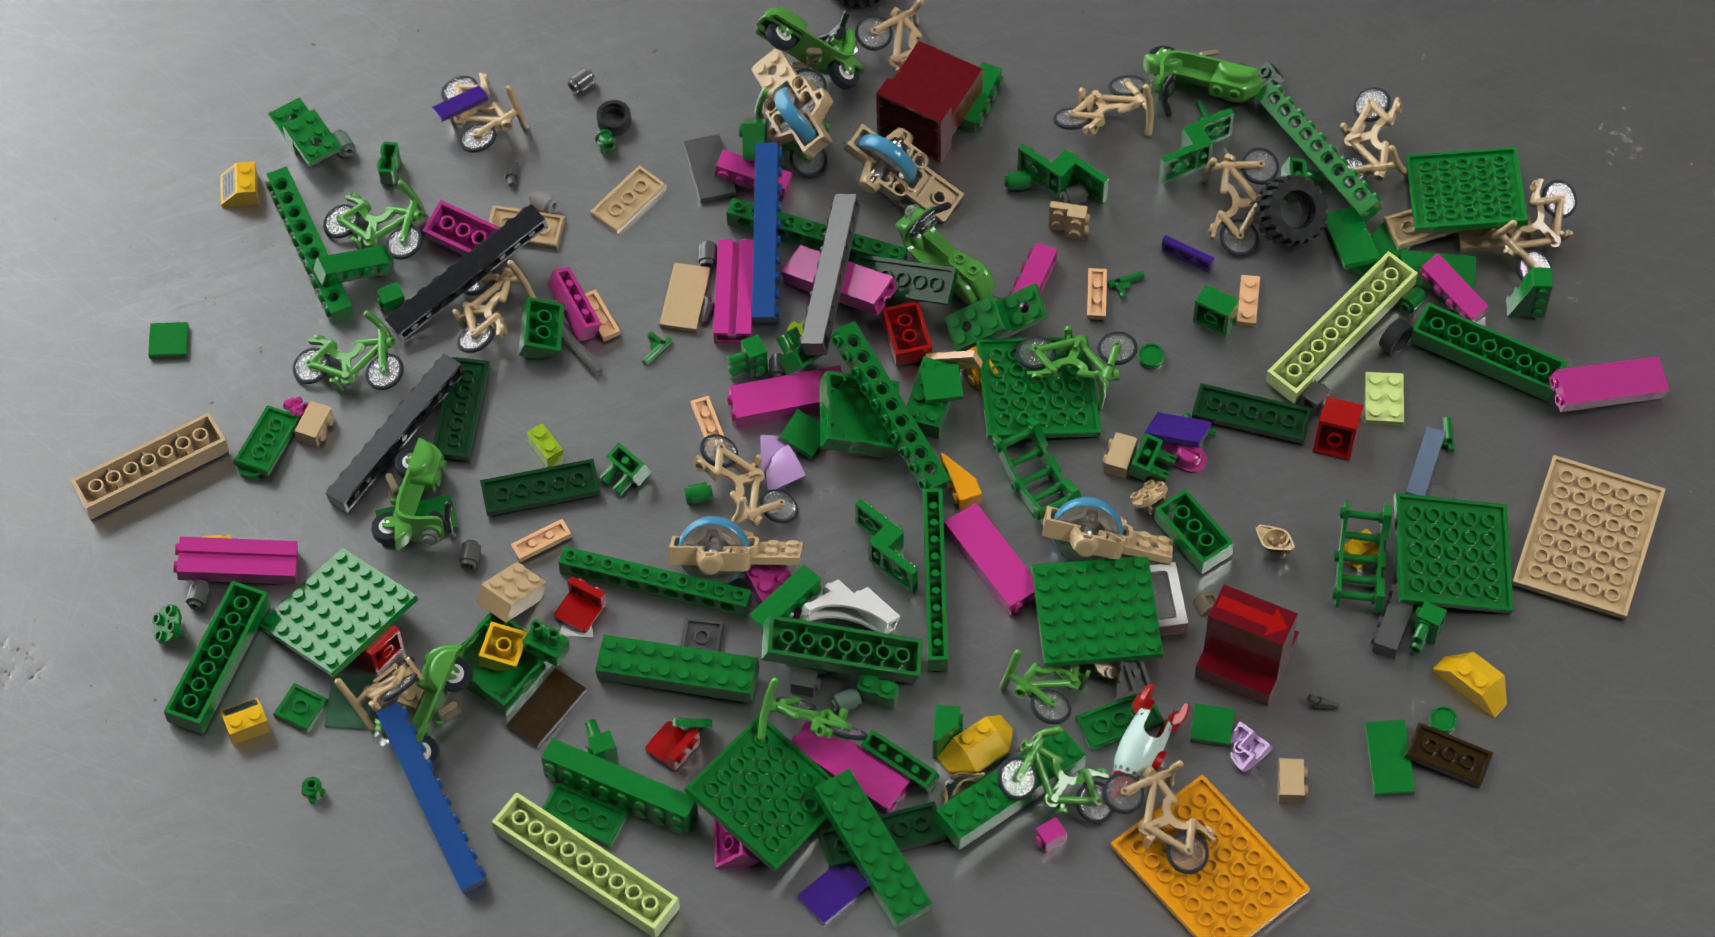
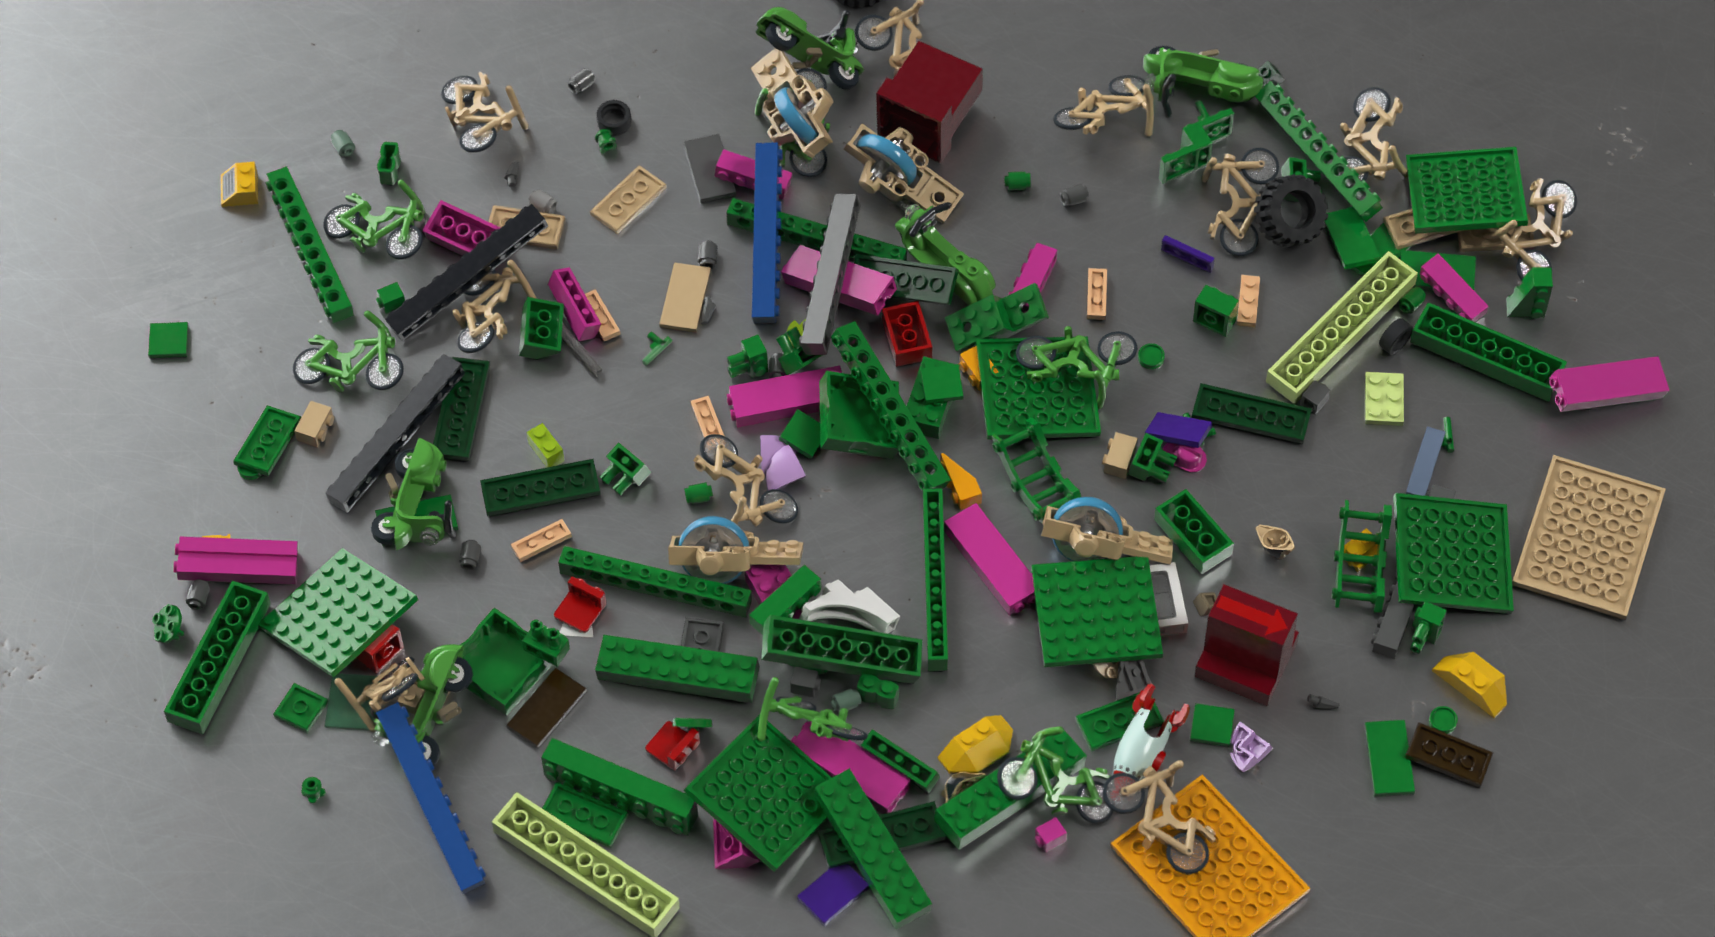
tan brick [70,412,229,520] -> none
yellow slope [220,697,270,745] -> none
green bracket [268,97,342,167] -> none
dark pink piece [283,396,308,418] -> none
green brick [313,245,393,286] -> none
dark purple tile [432,85,489,122] -> none
tan brick [476,562,547,623] -> none
yellow slope [479,622,528,671] -> none
green brick [585,719,619,765] -> none
dark pink brick [713,239,753,344] -> none
green wedge [739,119,767,160] -> none
green bracket [855,498,918,594] -> none
light nougat plate [925,350,983,369] -> none
green slope [933,705,963,759] -> none
green brick [958,62,1004,133] -> none
bright green piece [1000,649,1091,725] -> none
green bracket [1017,144,1109,204] -> none
tan plate [1048,201,1090,240] -> none
green hose [1107,271,1145,299] -> none
tan plate [1130,480,1168,514] -> none
tan brick [1278,758,1308,804] -> none
red slope [1313,396,1364,460] -> none

